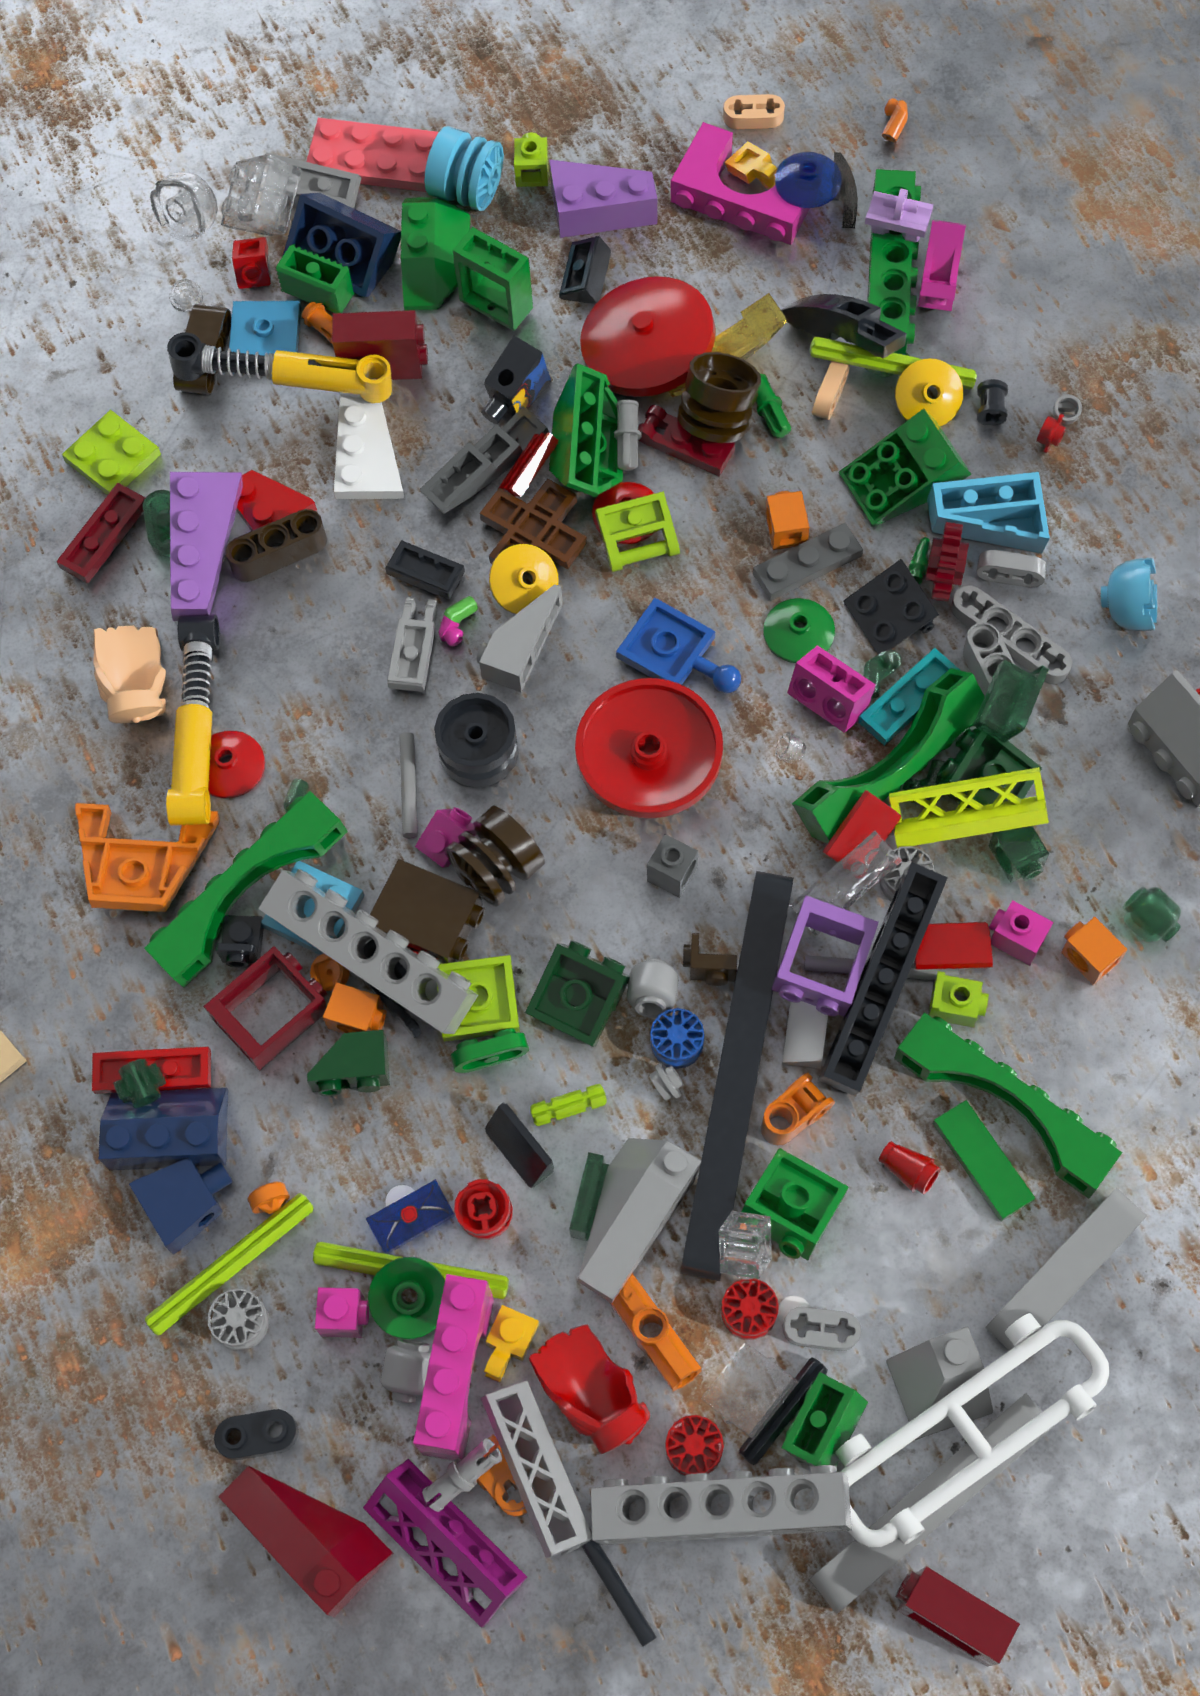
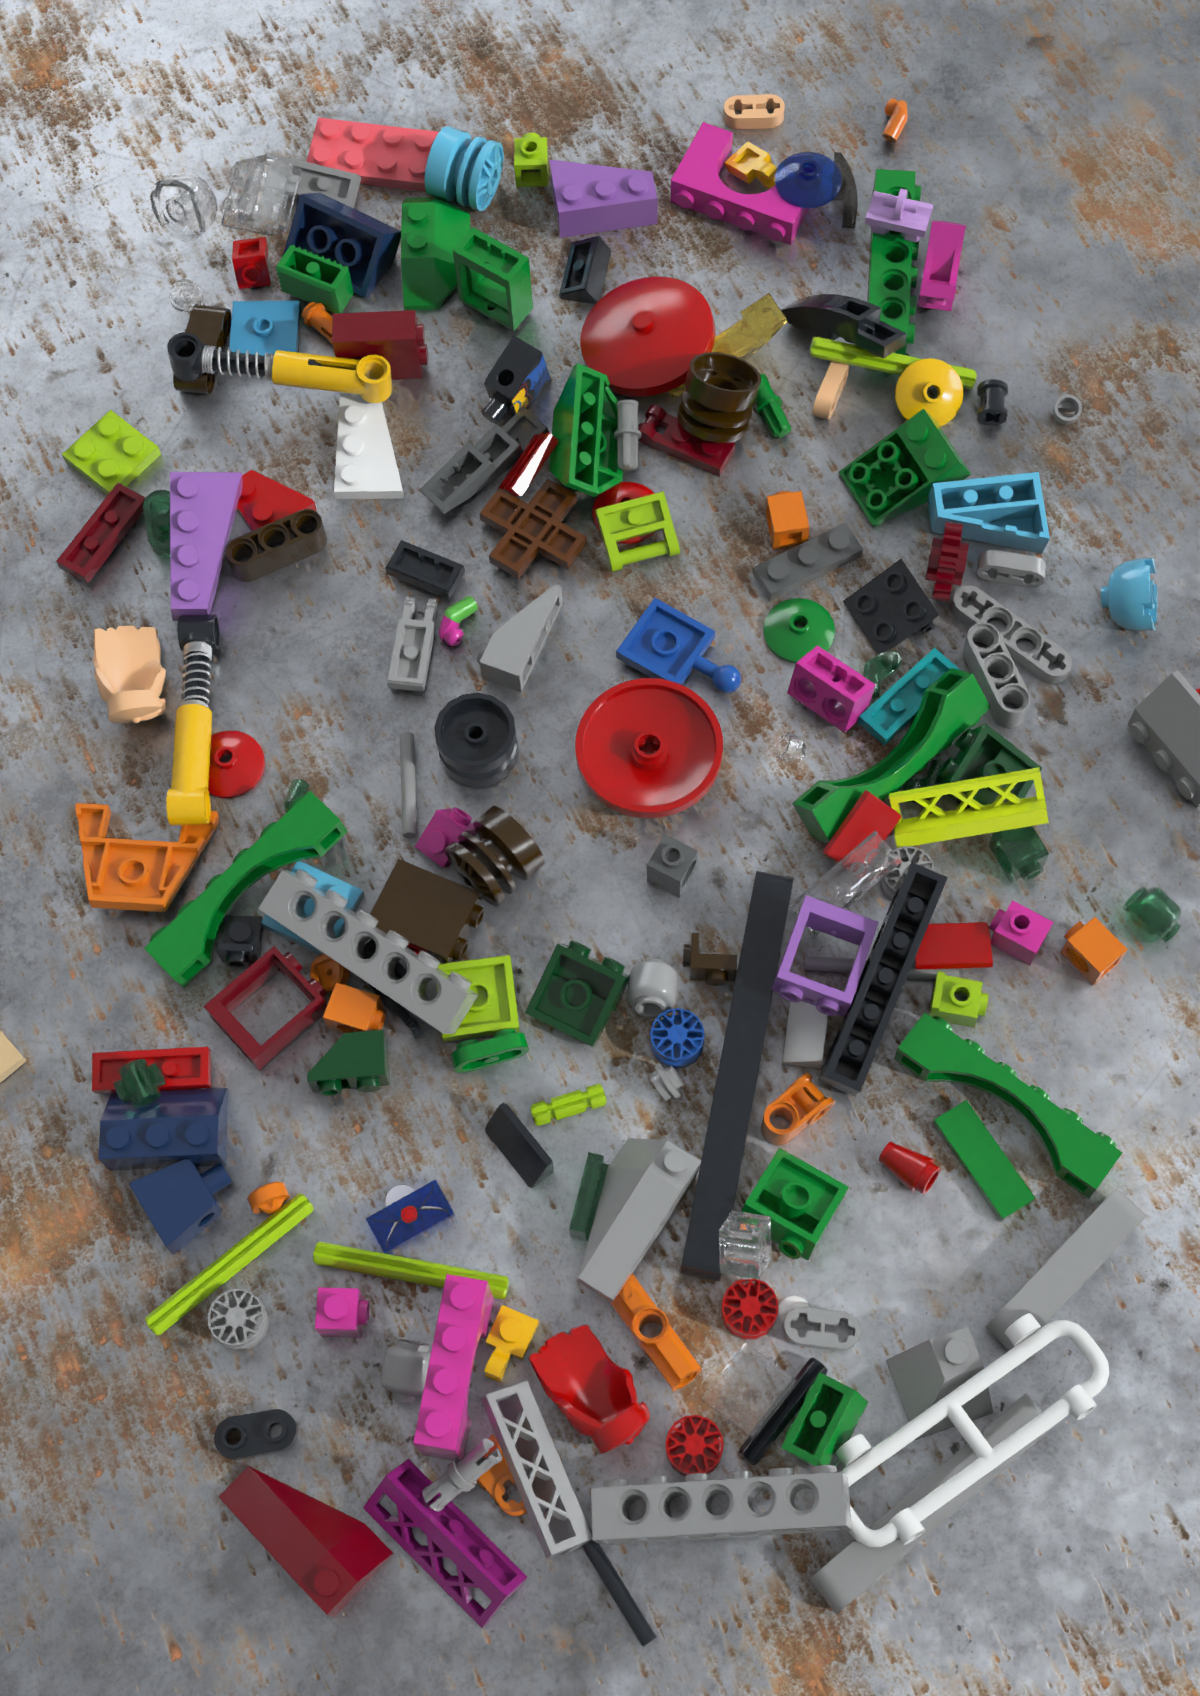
green dish [368,1257,445,1339] -> none
red wheel [454,1179,513,1240] -> none
yellow dish [489,544,558,614] -> none
dark red window [895,1566,1020,1667] -> none
green piece [908,537,930,584] -> none
clear green panel [973,660,1049,743] -> none
red plate [1036,414,1066,453] -> none

